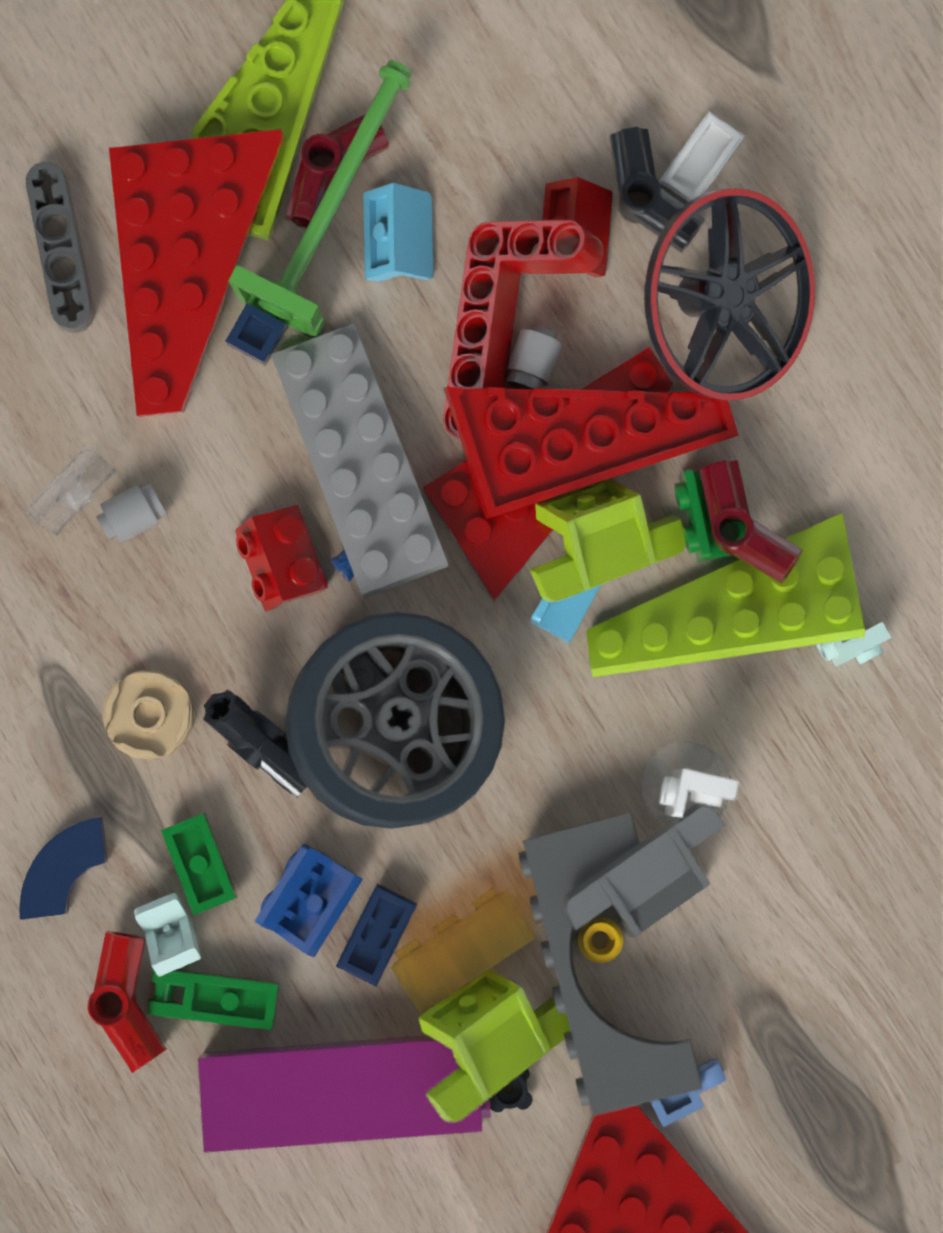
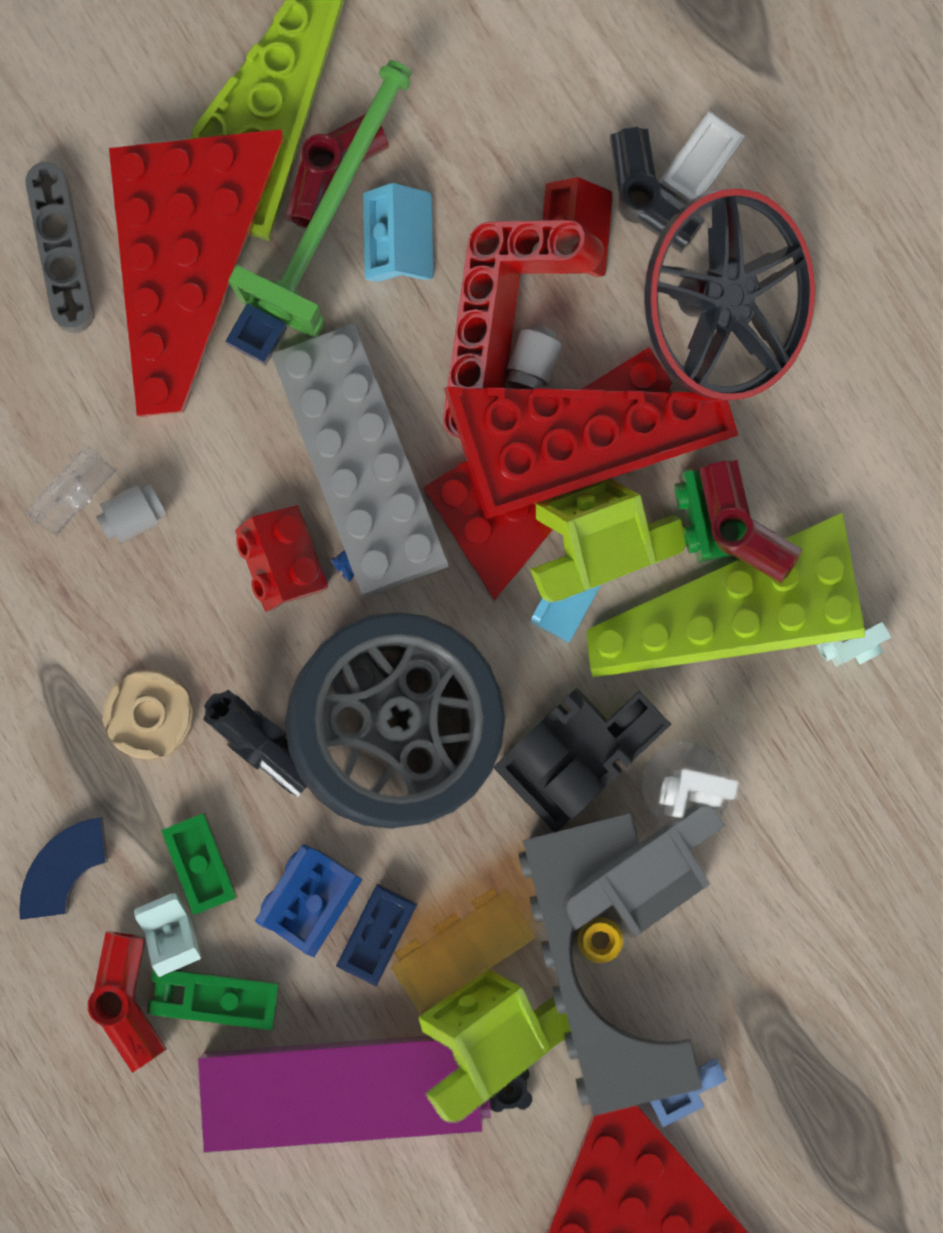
none -> black plate [494,688,671,832]

